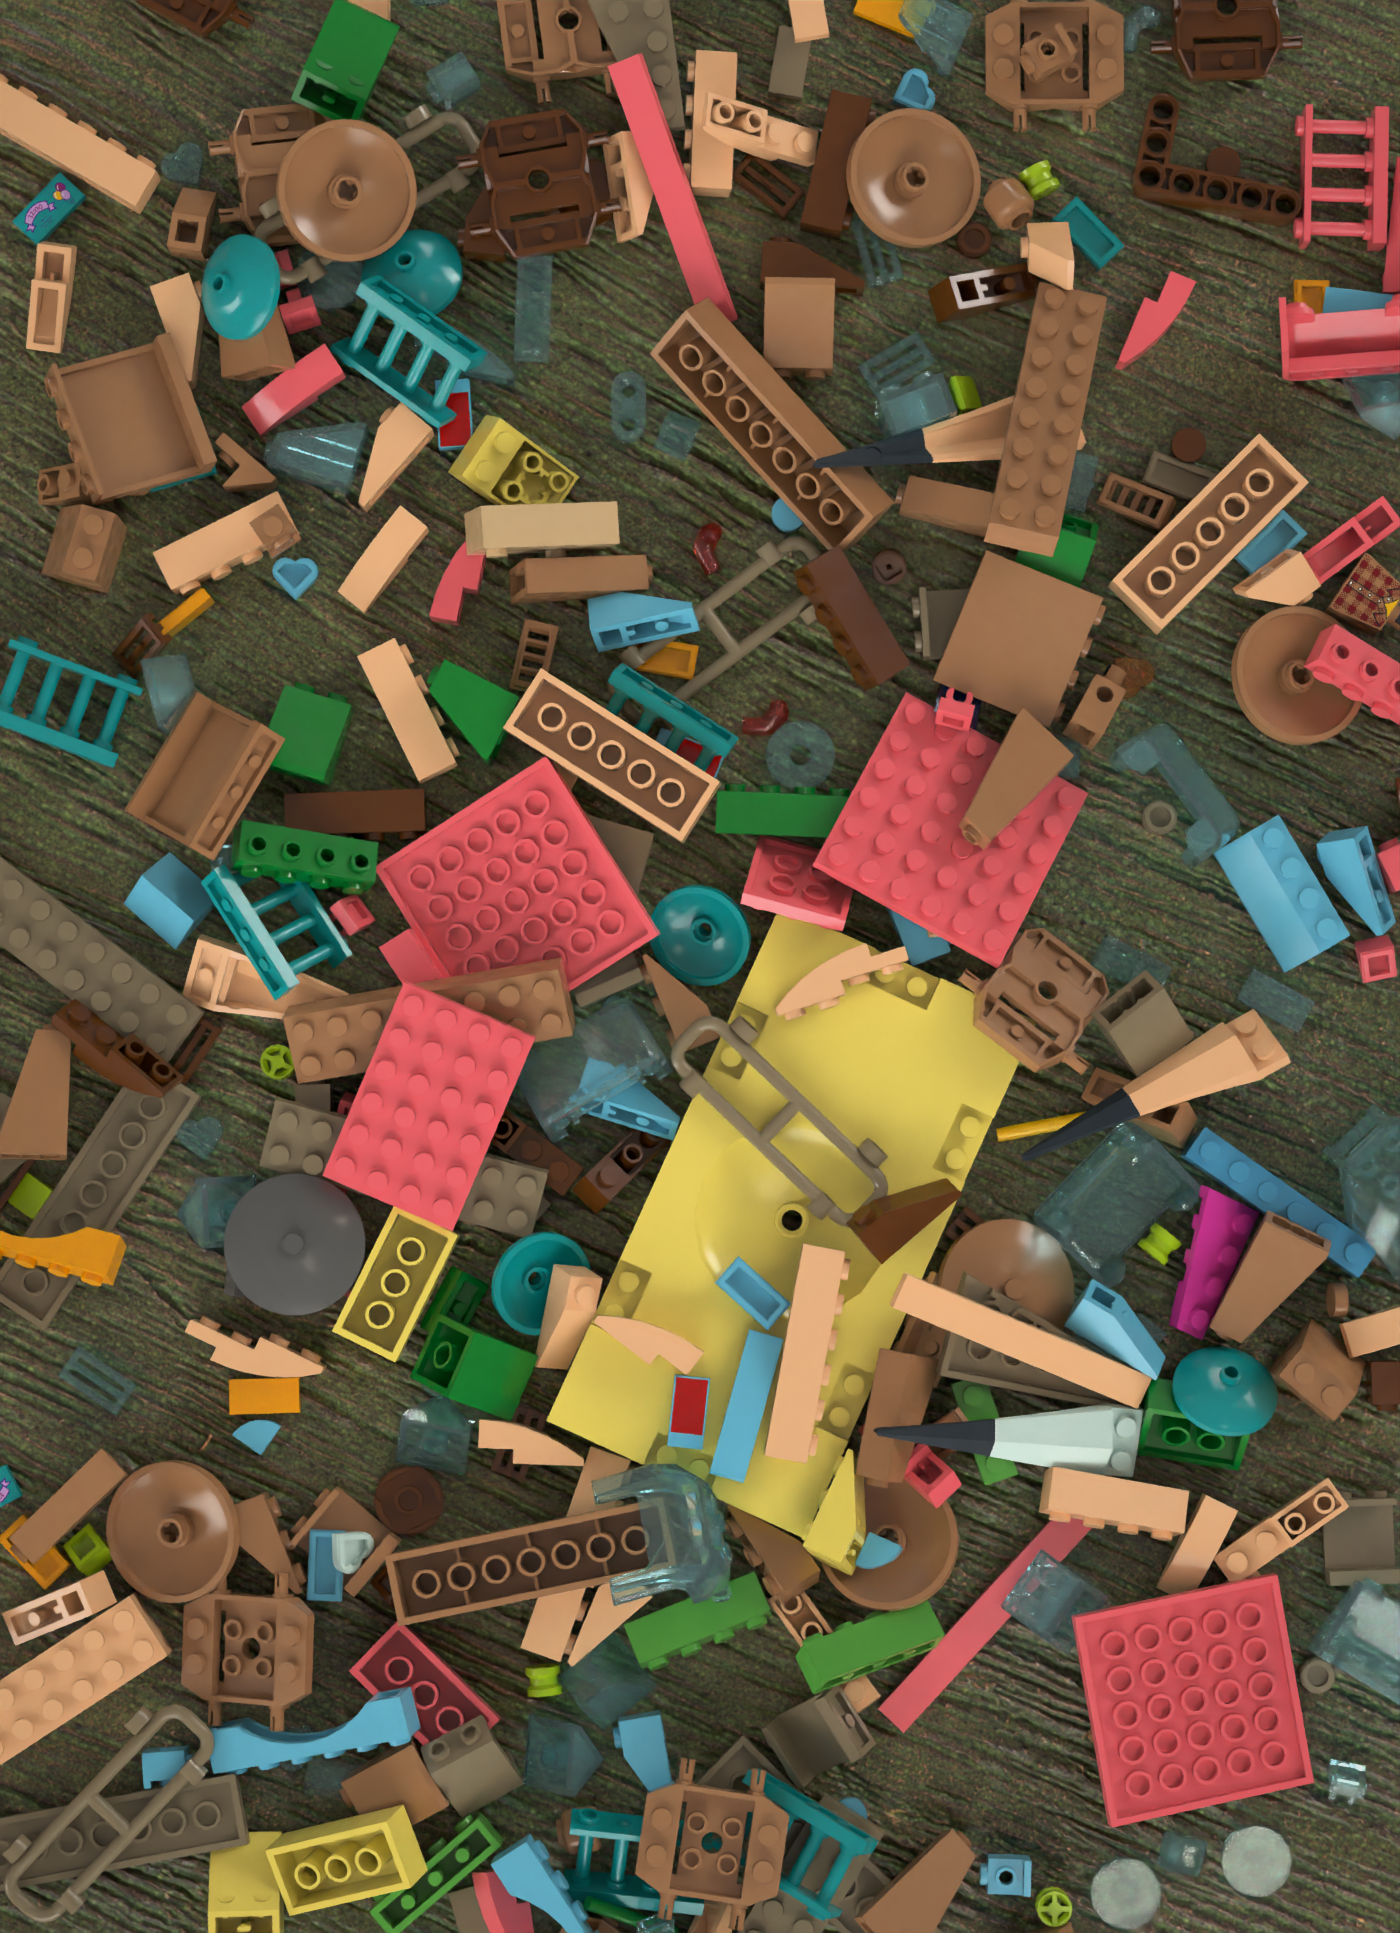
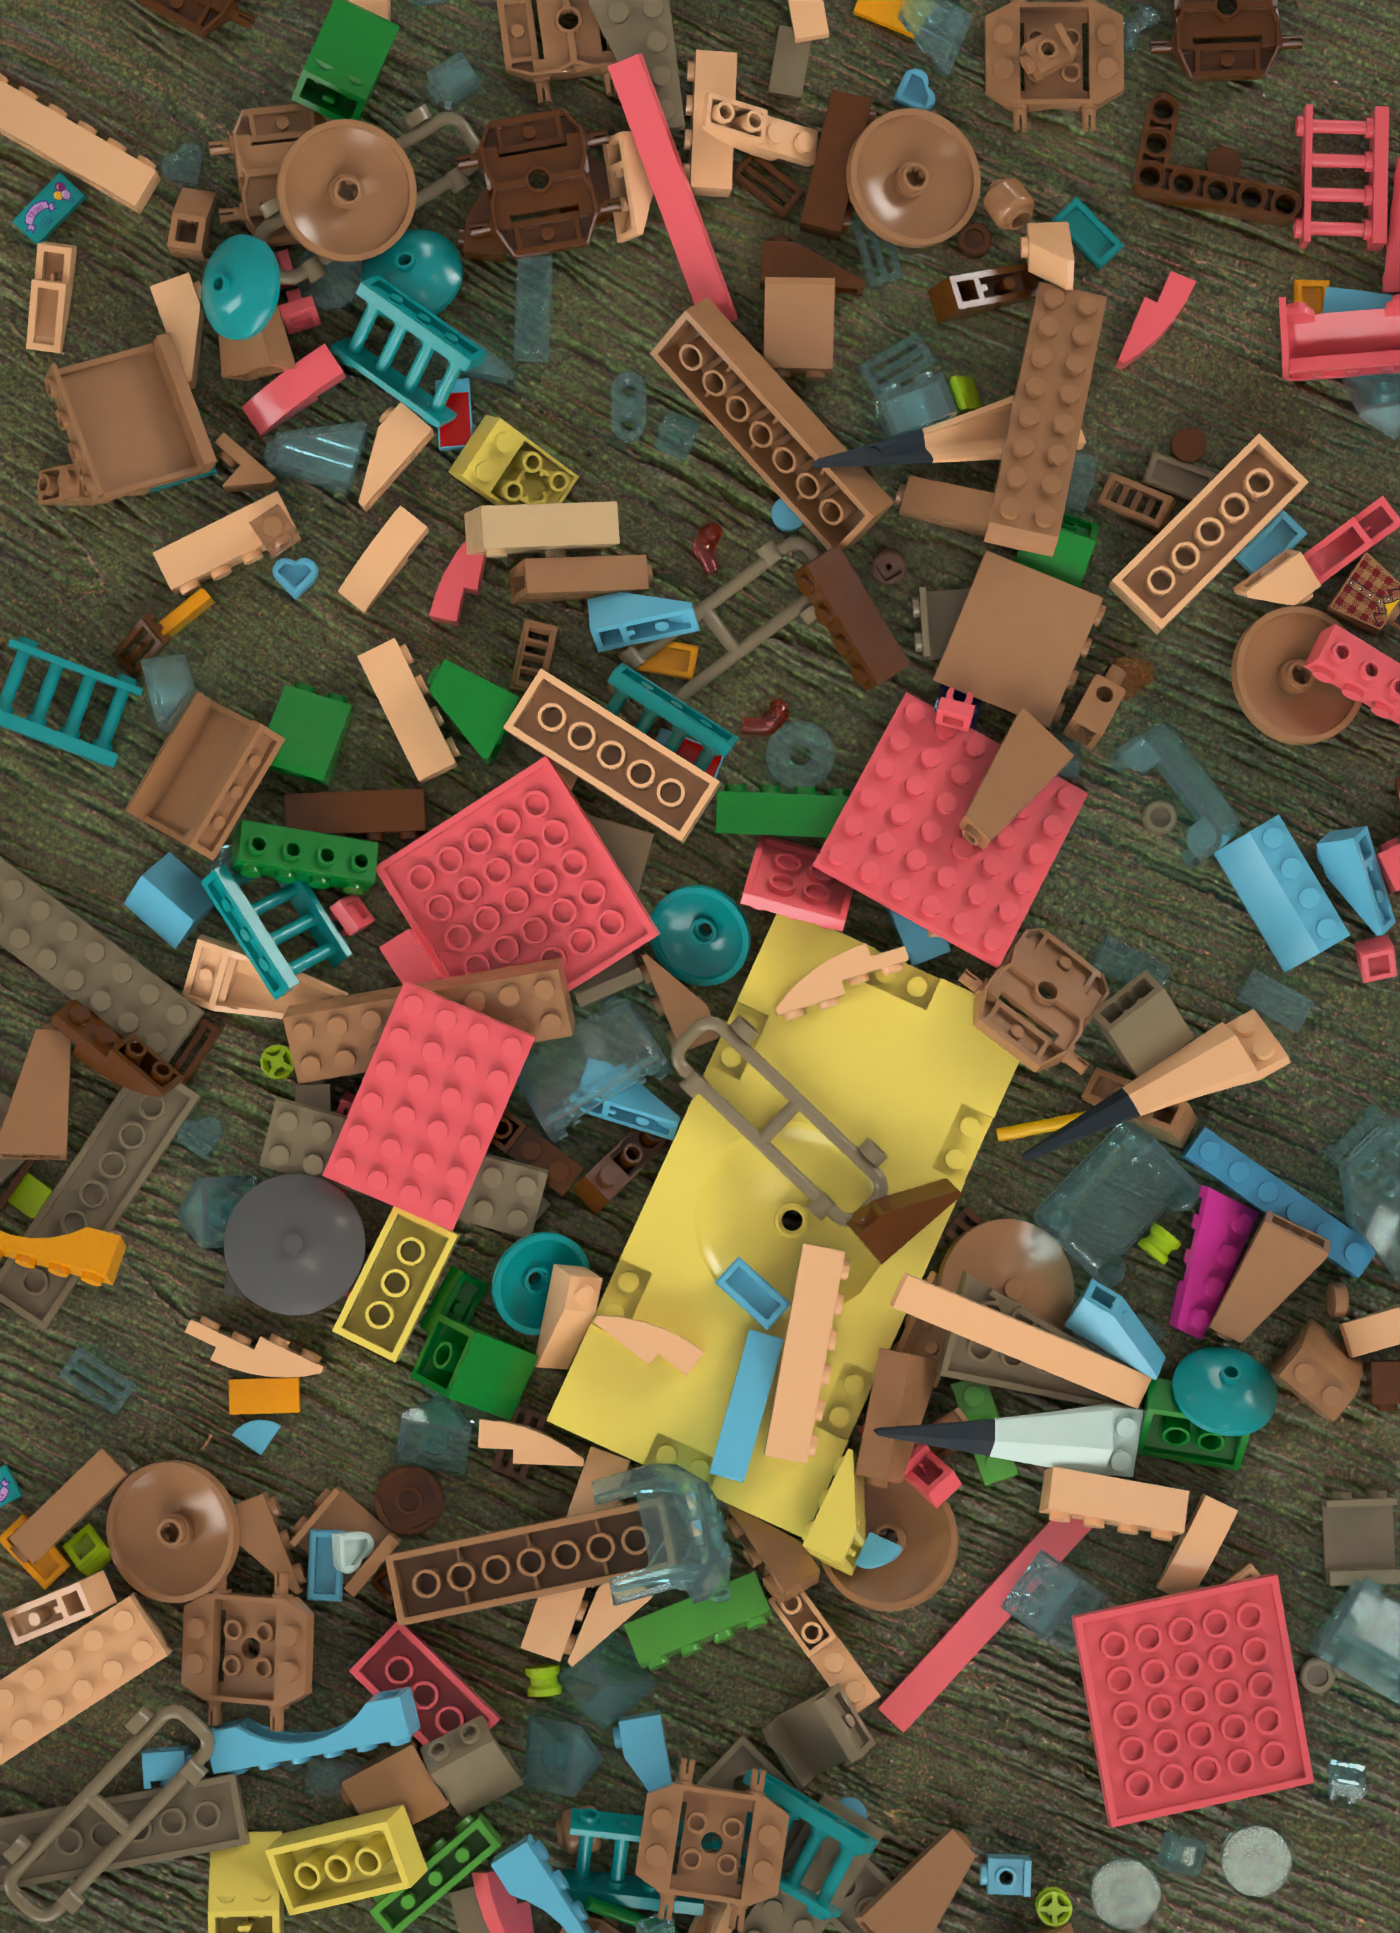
medium nougat slope [41,504,128,594] -> none
red tile [667,1374,710,1450] -> none
bright green brick [795,1600,945,1695] -> none
lime wheel [1018,160,1061,201] -> none
light nougat slope [1214,1477,1349,1582] -> none

